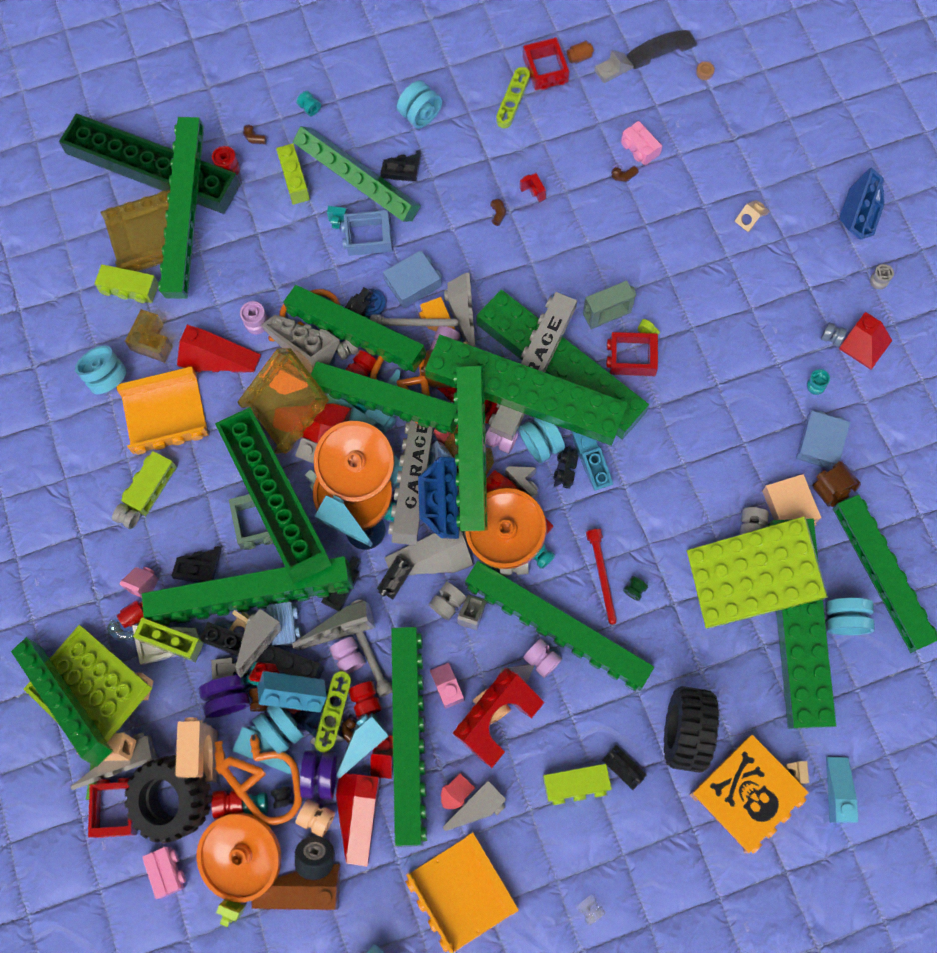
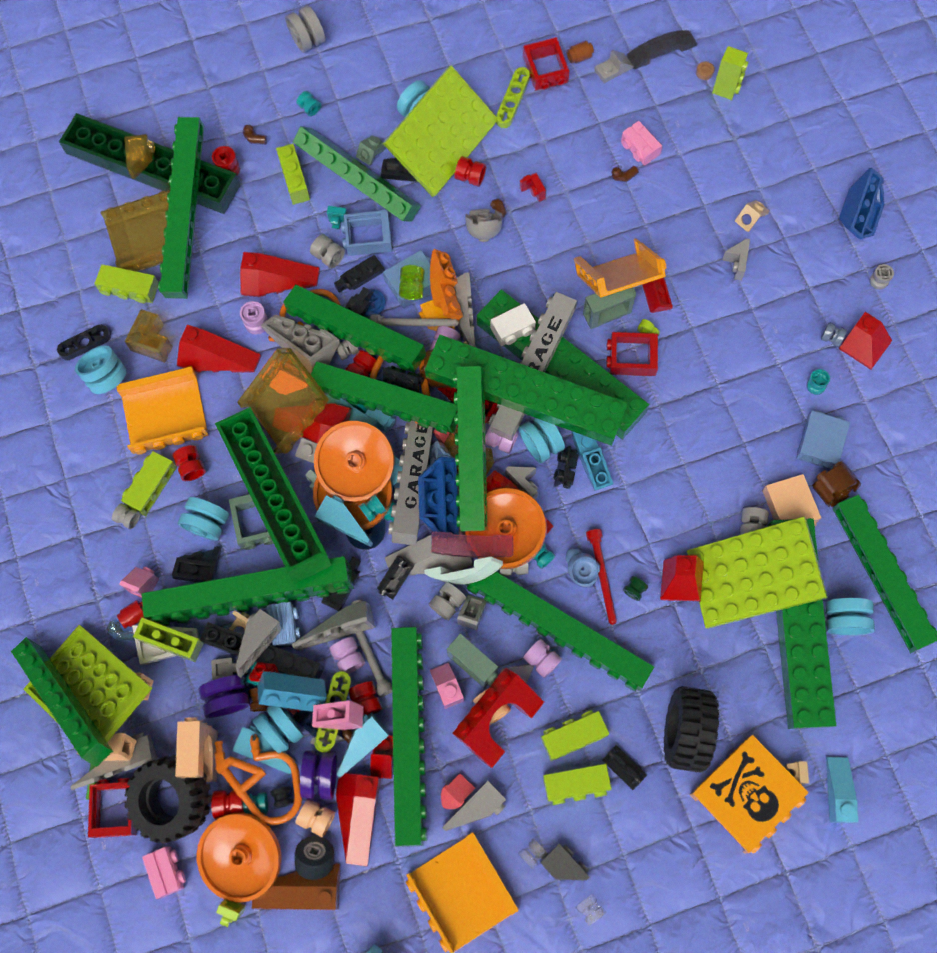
none -> black beam [57,324,111,360]
none -> clear yellow slope [125,134,155,179]
none -> red wheel [172,445,206,482]
none -> medium azure wheel [177,497,229,541]
none -> red wedge [240,252,320,297]
none -> light grey wheel [285,5,326,53]
none -> light grey wheel [310,234,345,269]
none -> bright pink slope [312,700,363,730]
none -> black hinge [334,255,385,293]
none -> sand green bracket [356,135,386,165]
none -> teal wheel [359,494,387,522]
none -> lime plate [382,65,497,197]
none -> black hinge [383,366,424,393]
none -> clear neon green wheel [399,265,425,300]
none -> light aqua slope [424,557,503,585]
none -> orange slope [430,249,463,321]
none -> clear pink slope [431,532,513,558]
none -> sand green window [446,633,498,689]
none -> red wheel [454,156,486,187]
none -> light grey cylinder [465,209,502,242]
none -> white brick [490,303,536,346]
none -> clear wheel [518,838,548,870]
none -> lime brick [540,710,609,762]
none -> dark grey slope [540,844,590,880]
none -> medium blue piece [566,548,601,588]
none -> light orange panel [574,238,666,298]
none -> red slope [642,277,673,313]
none -> red slope [660,555,704,602]
none -> lime brick [712,46,749,100]
none -> light grey slope [722,239,750,281]

